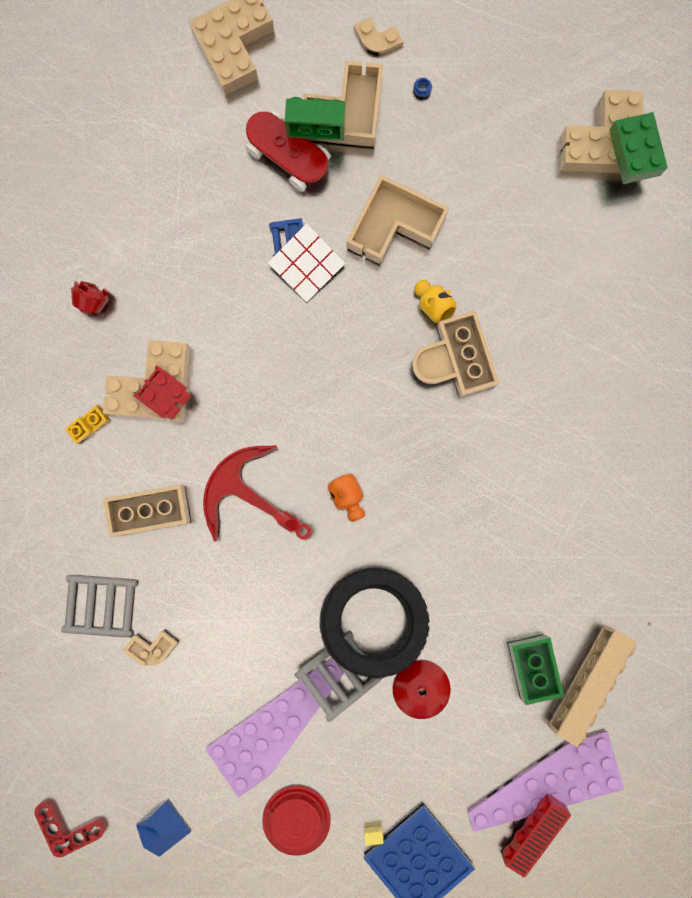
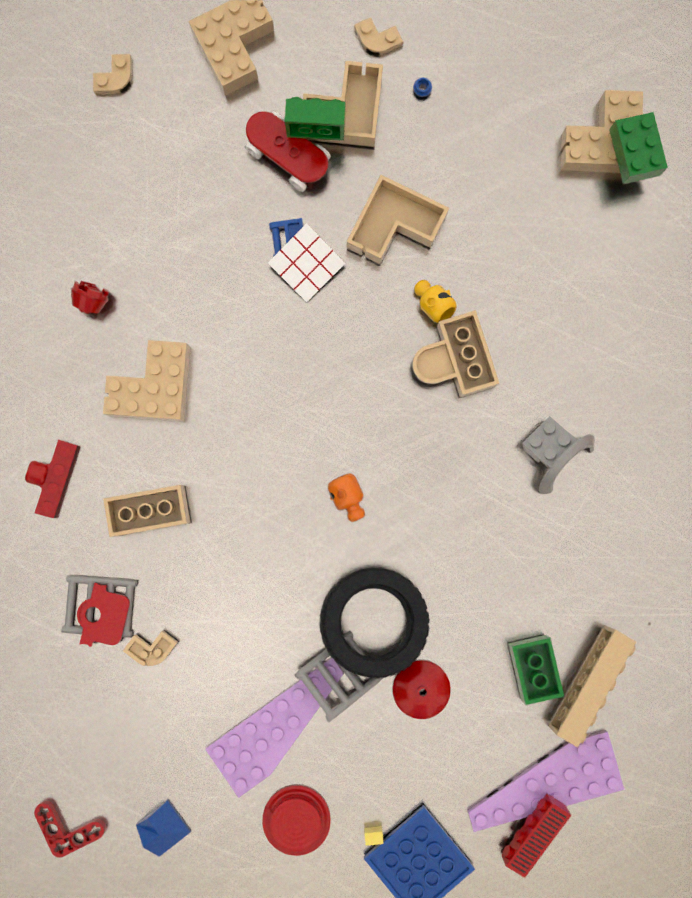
yellow slope [65,405,110,444] -> none
red plate [133,365,191,420] -> none
red piece [203,445,313,542] -> none
none -> red plate [25,440,77,519]
none -> red piece [77,582,130,647]
none -> tan plate [93,54,132,94]
none -> light grey piece [522,416,595,494]

